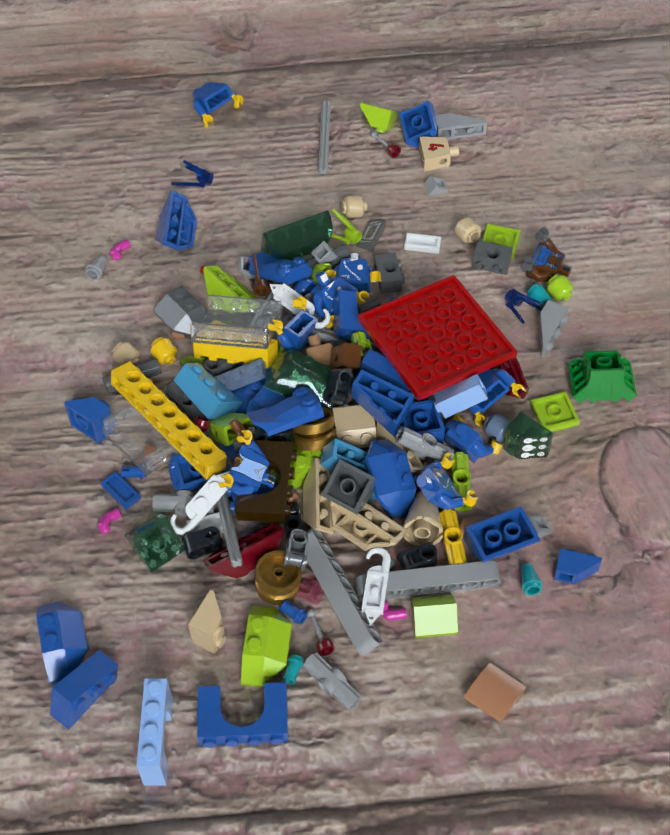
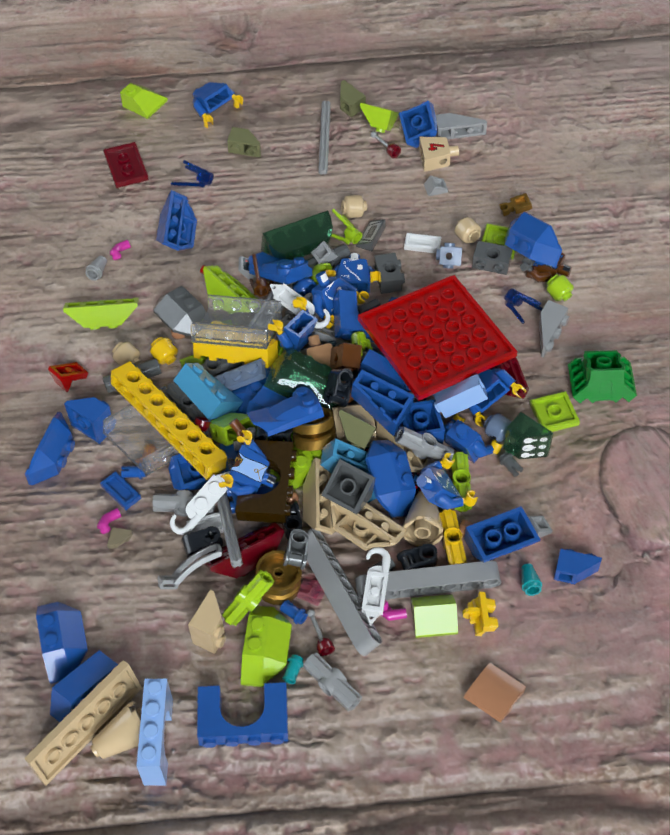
clear green slope [125,513,185,573] -> none
teal cone [527,283,554,307] -> none
none -> tan plate [24,660,142,786]
none -> blue wedge [25,412,75,485]
none -> red slope [48,362,89,392]
none -> lime wedge [63,297,139,330]
none -> tan cone [90,700,142,759]
none -> dark red plate [103,142,149,188]
none -> dark tan tile [107,527,133,549]
none -> lime slope [120,83,168,119]
none -> light grey sword [157,543,222,589]
none -> lime piece [222,570,274,626]
none -> olive slope [227,127,261,157]
none -> olive slope [339,409,376,451]
none -> olive slope [340,80,366,117]
none -> brick [436,243,462,268]
none -> yellow hips [462,592,498,636]
none -> pearl gold plate [499,193,532,216]
none -> dark grey pin [499,452,523,477]
none -> blue wedge [505,212,562,267]

